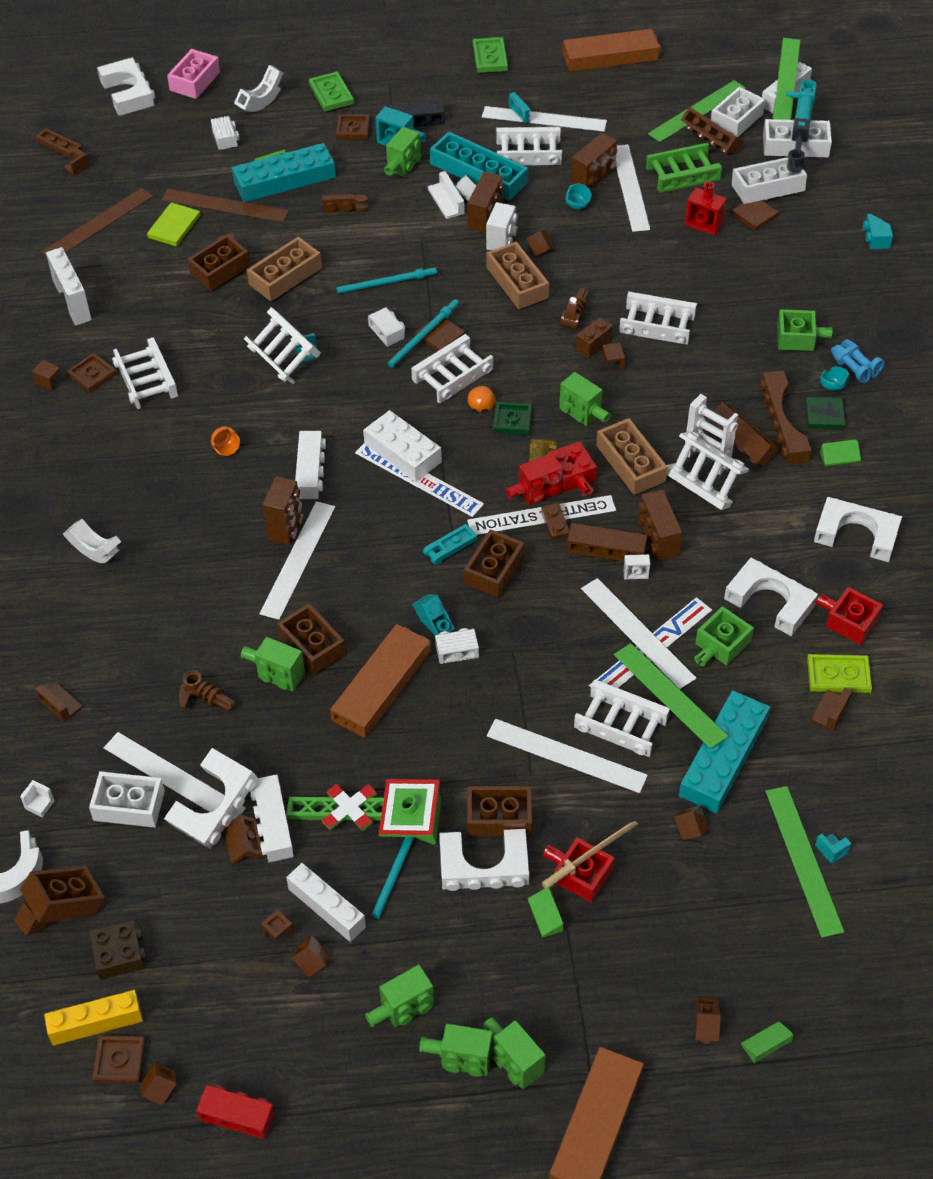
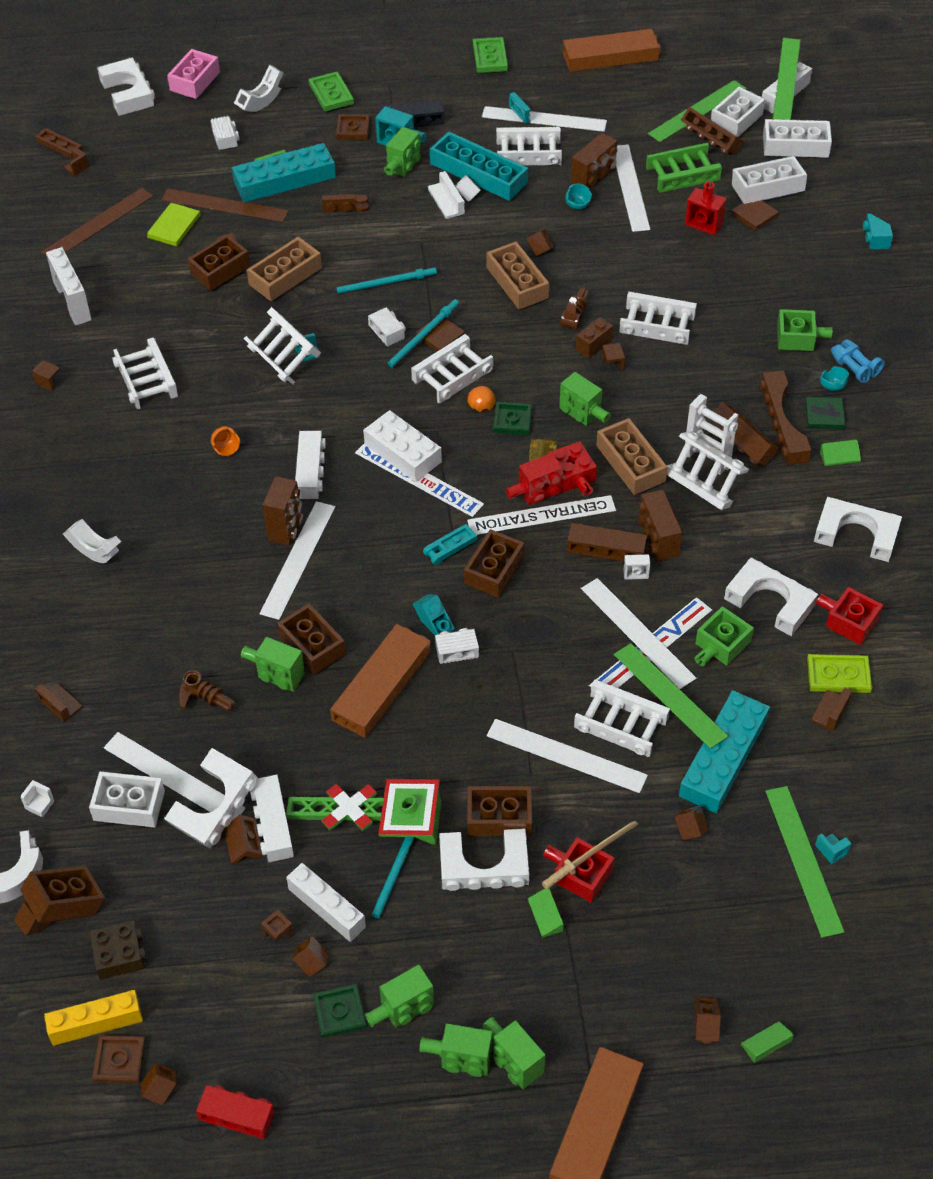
reddish brown tile [67,353,117,393] -> none
reddish brown brick [467,172,504,233] -> none
white brick [486,202,518,250] -> none
reddish brown plate [541,503,569,541] -> none
piece [786,80,816,173] -> none
none -> dark green tile [313,984,367,1038]

